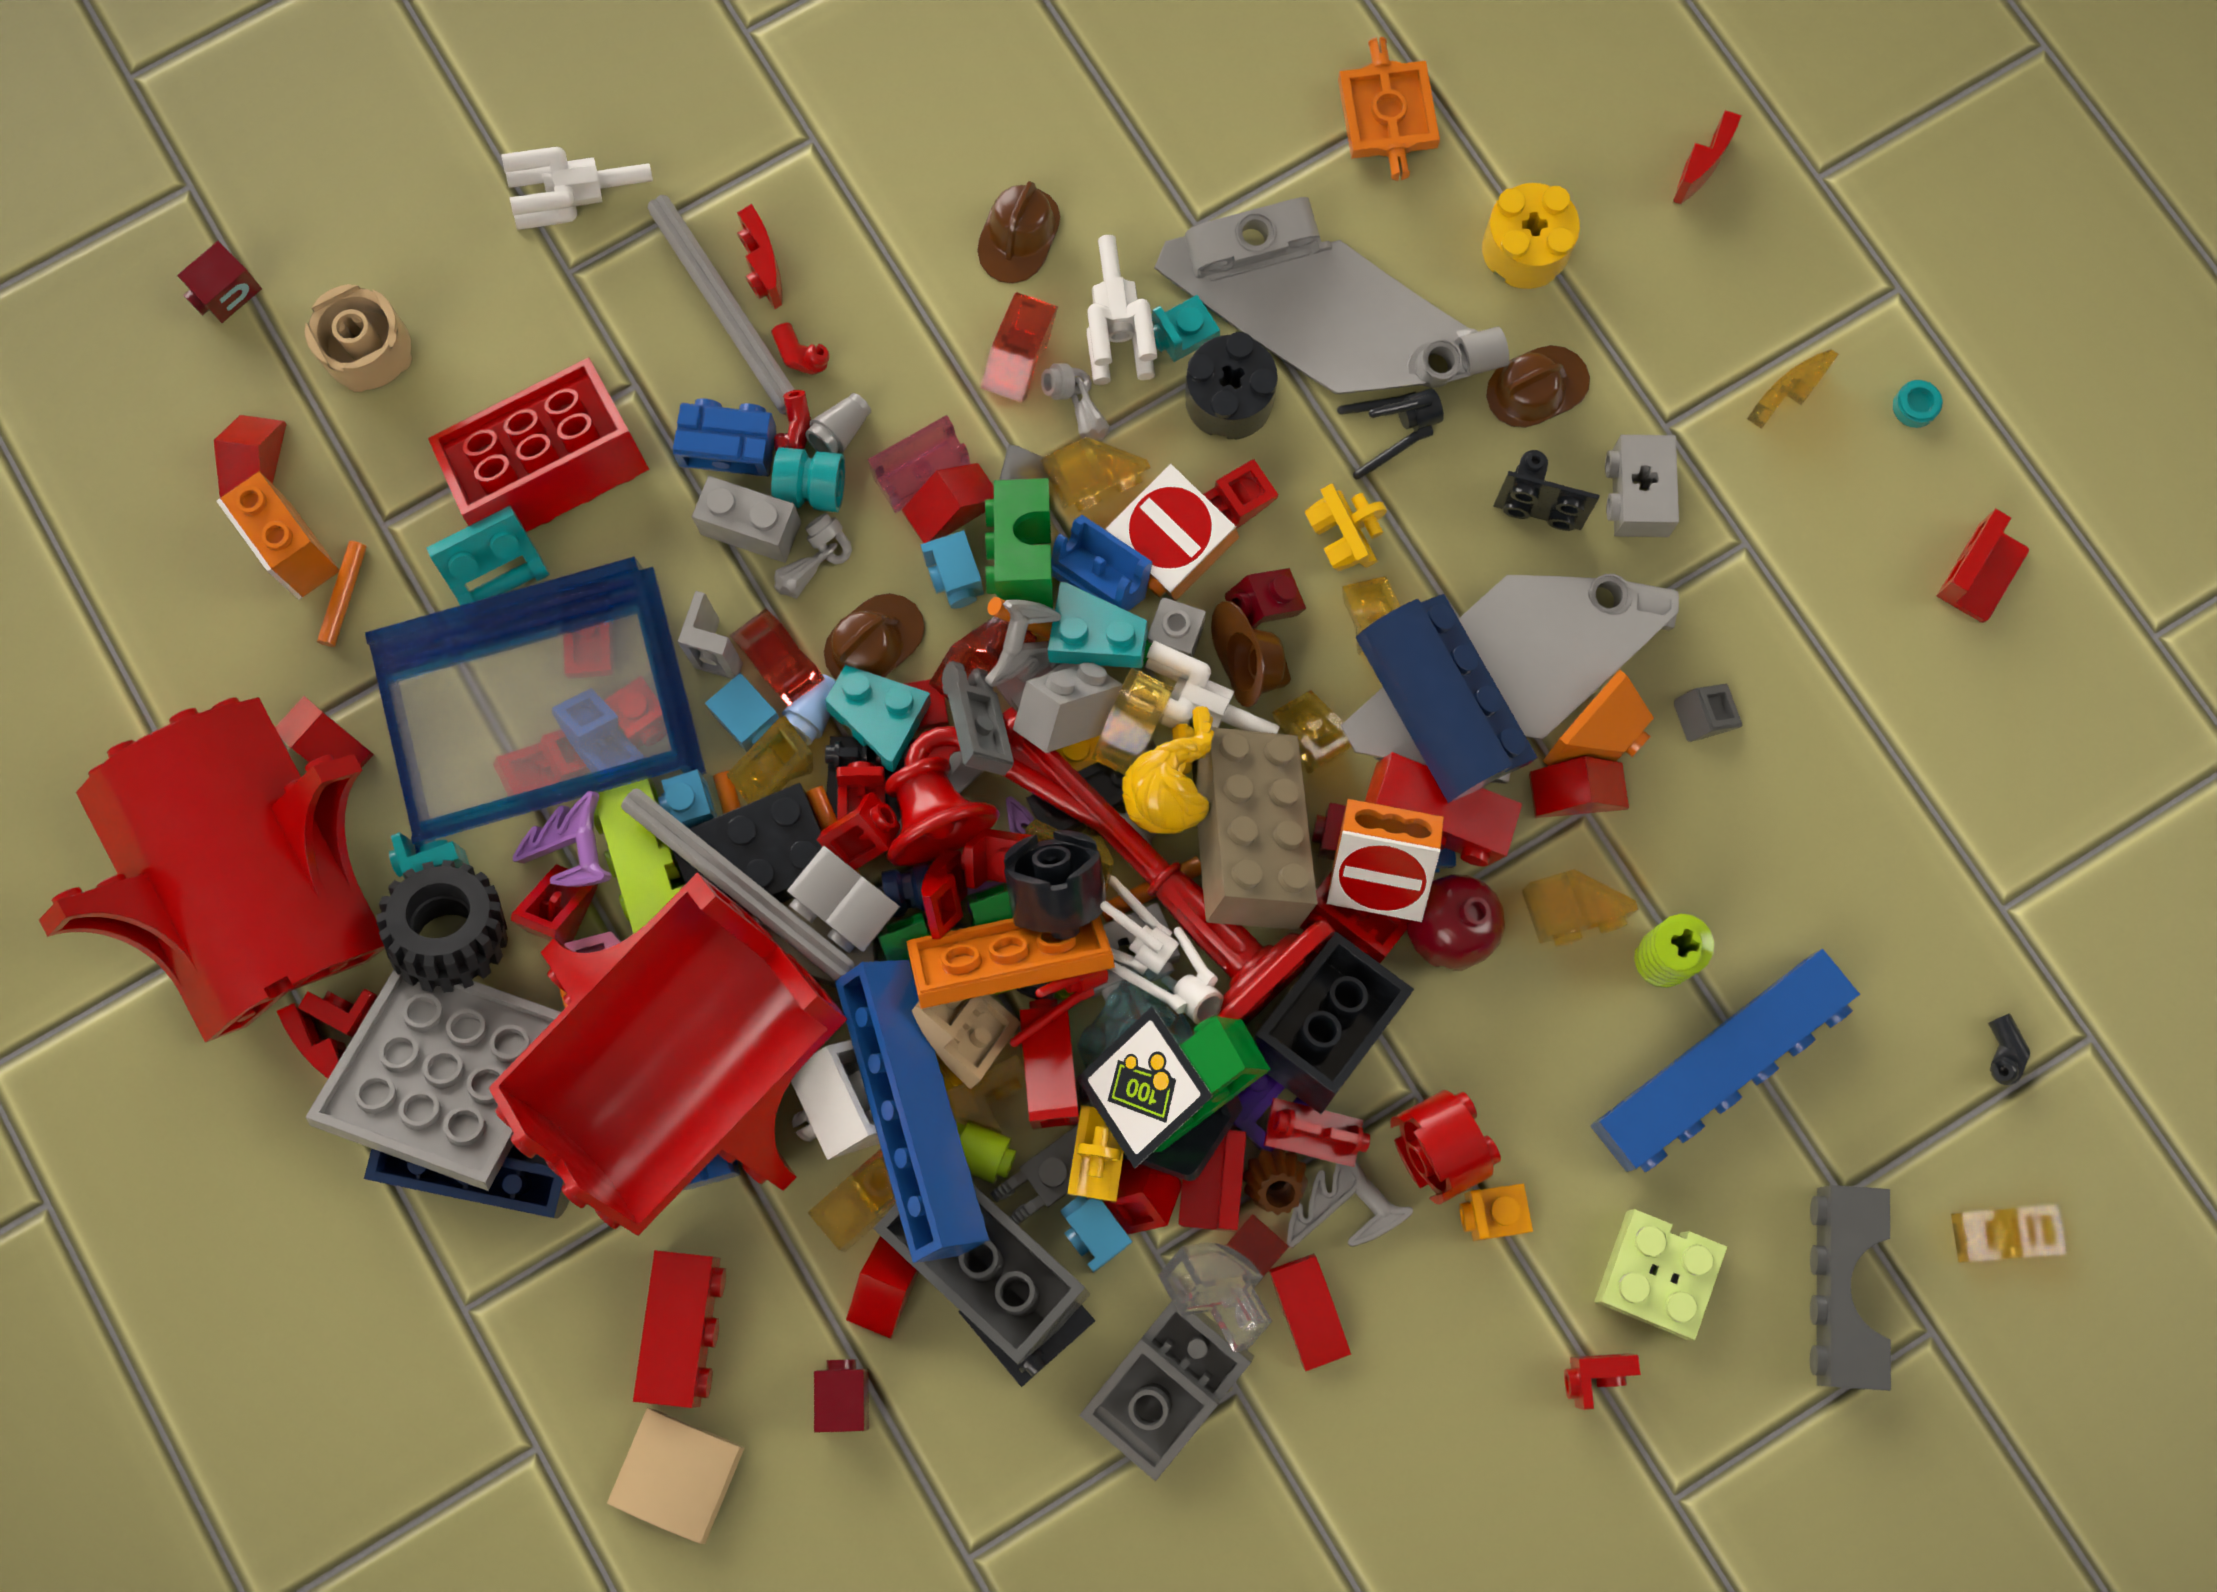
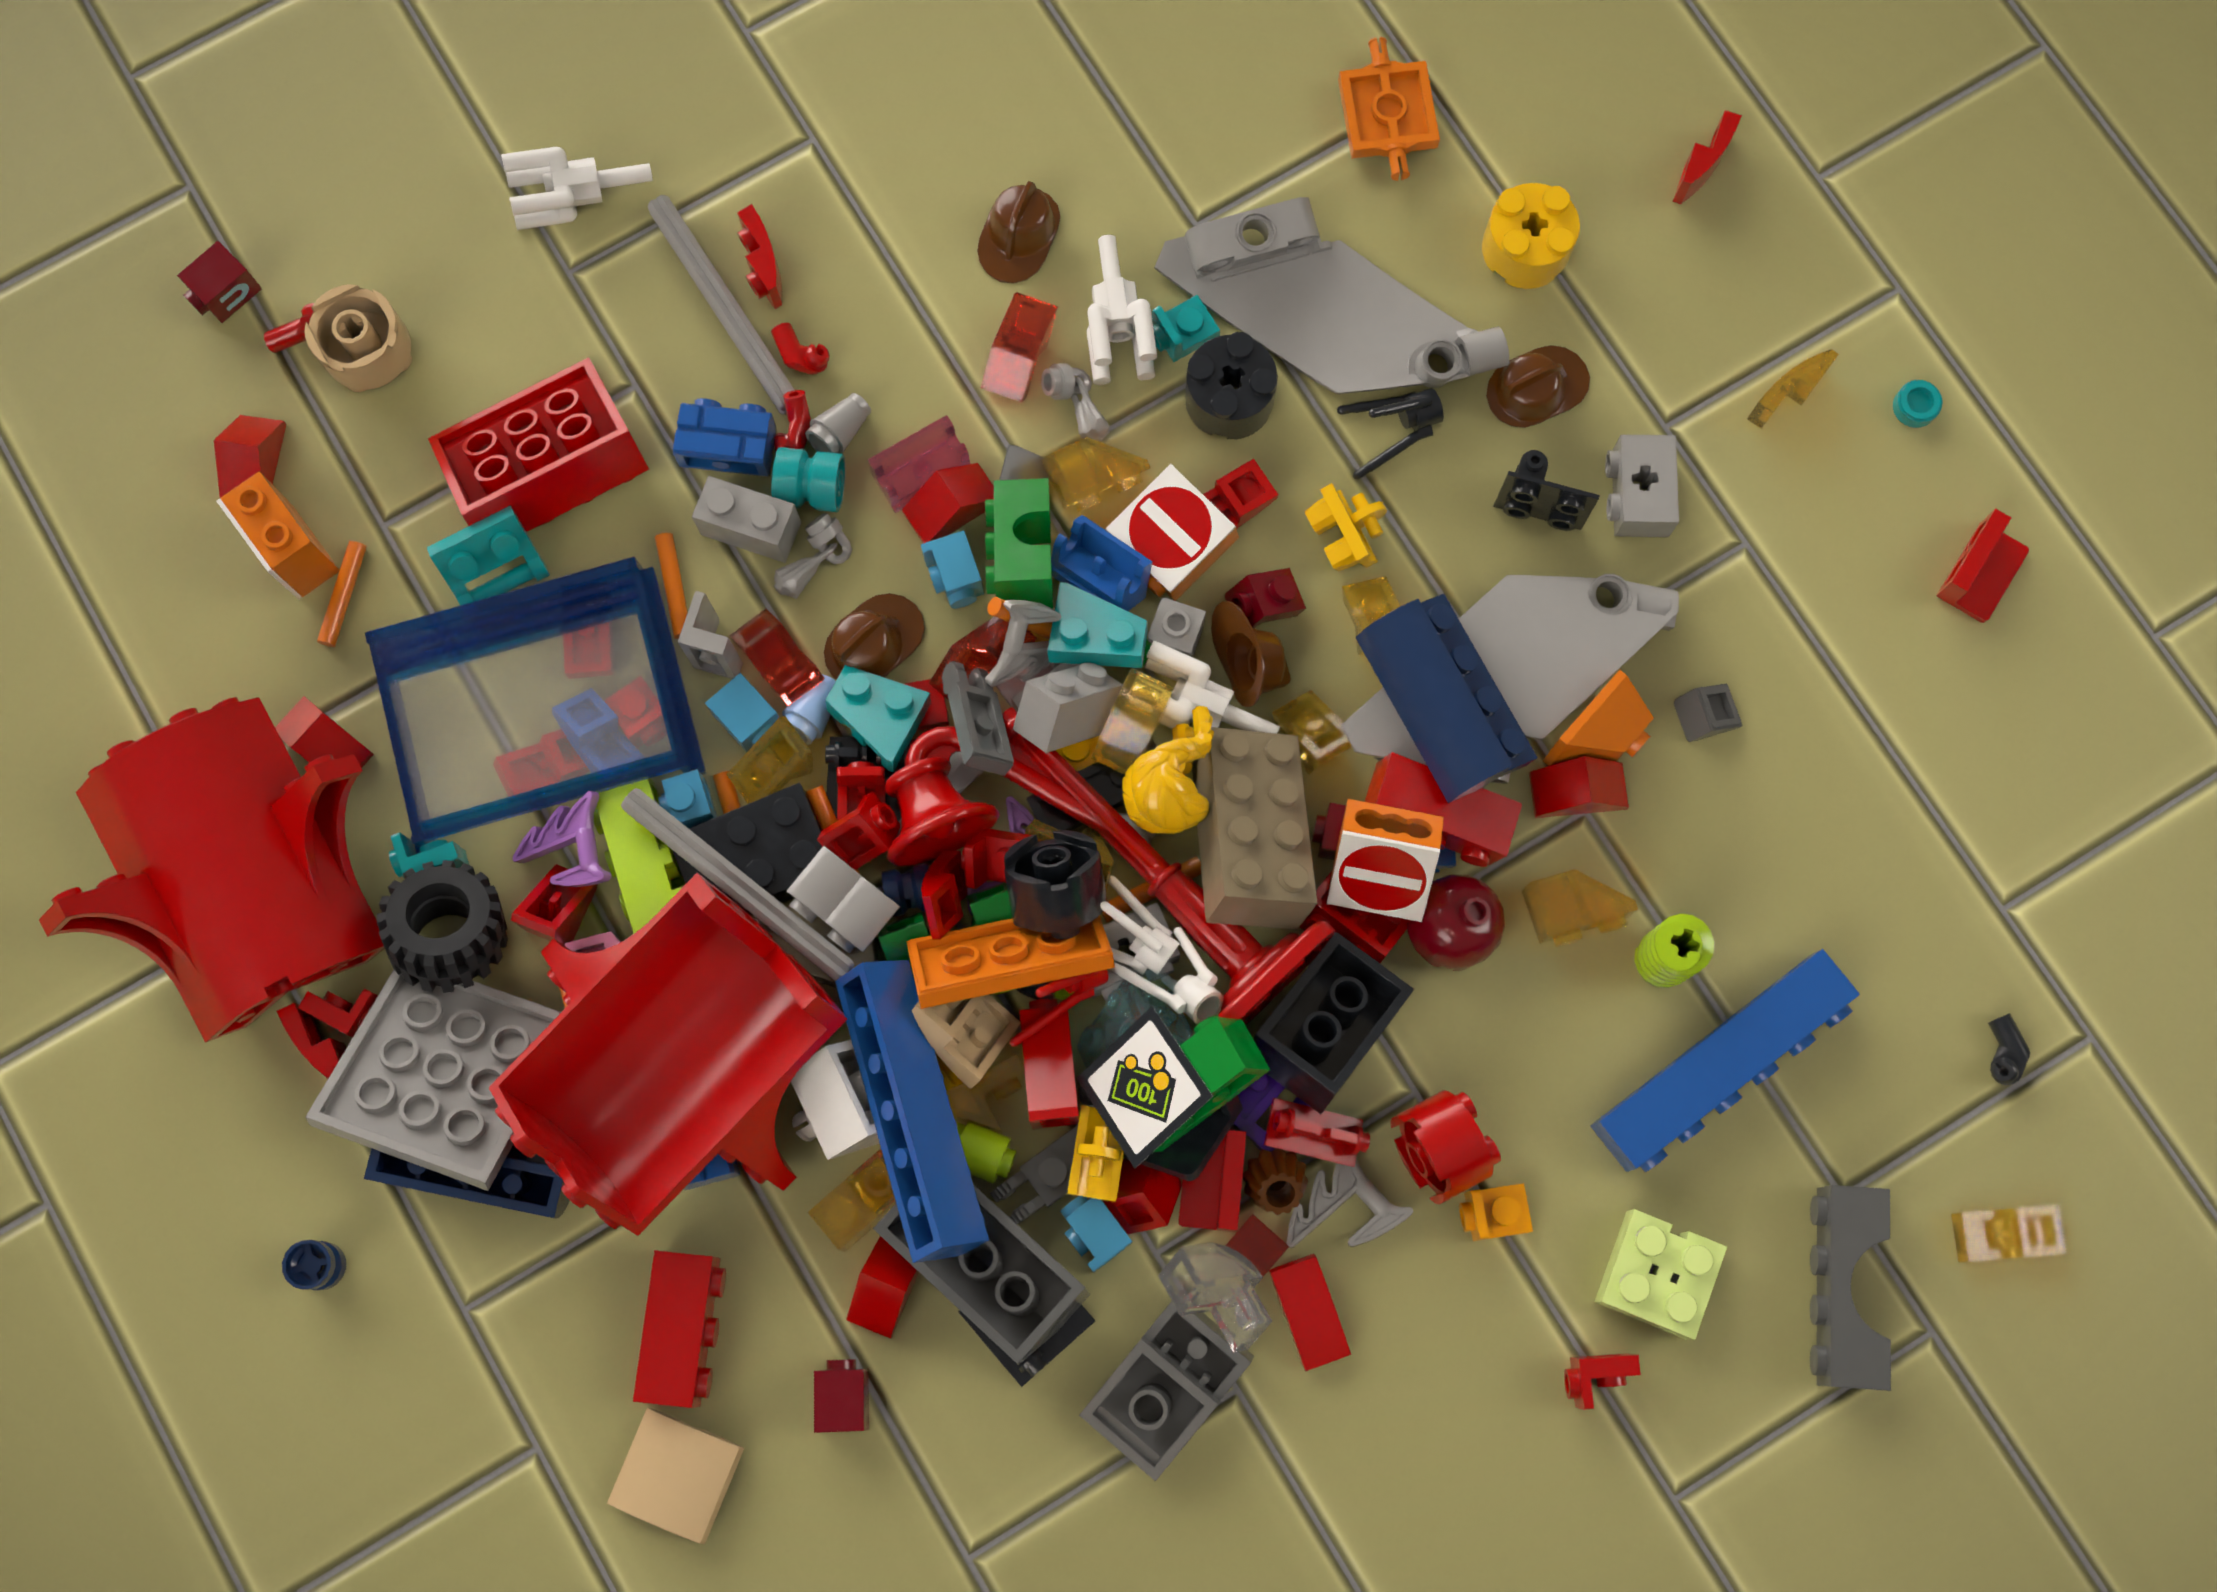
none -> red arm [264,303,314,353]
none -> dark blue wheel [282,1240,346,1291]
none -> orange piece [655,533,688,639]

